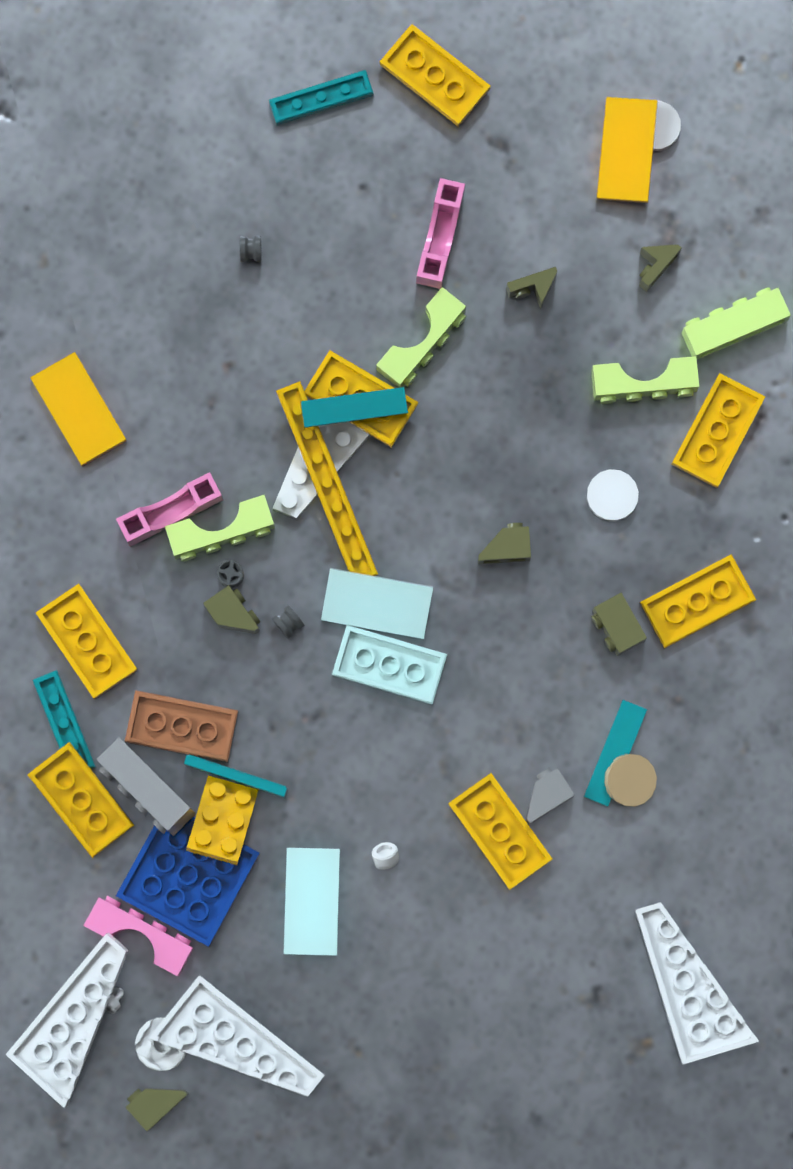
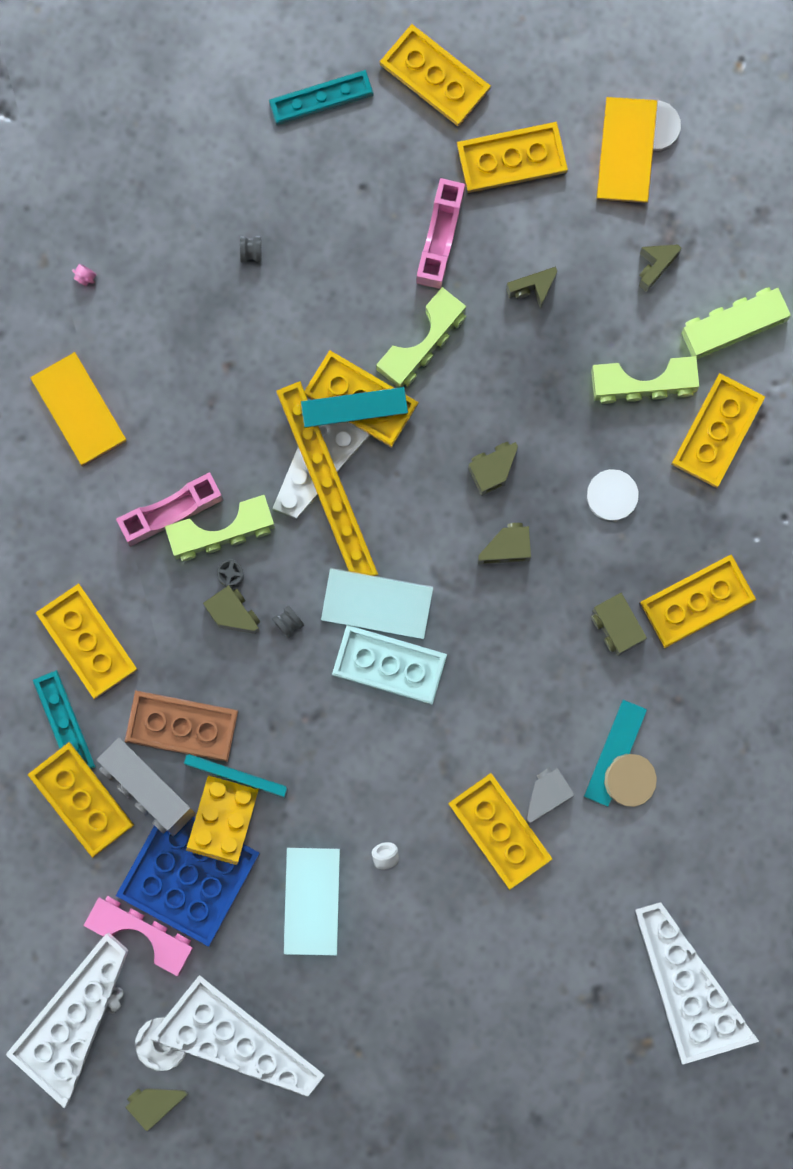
none -> bright pink plate [72,264,97,286]
none -> yellow plate [457,121,568,193]
none -> olive slope [468,442,518,496]

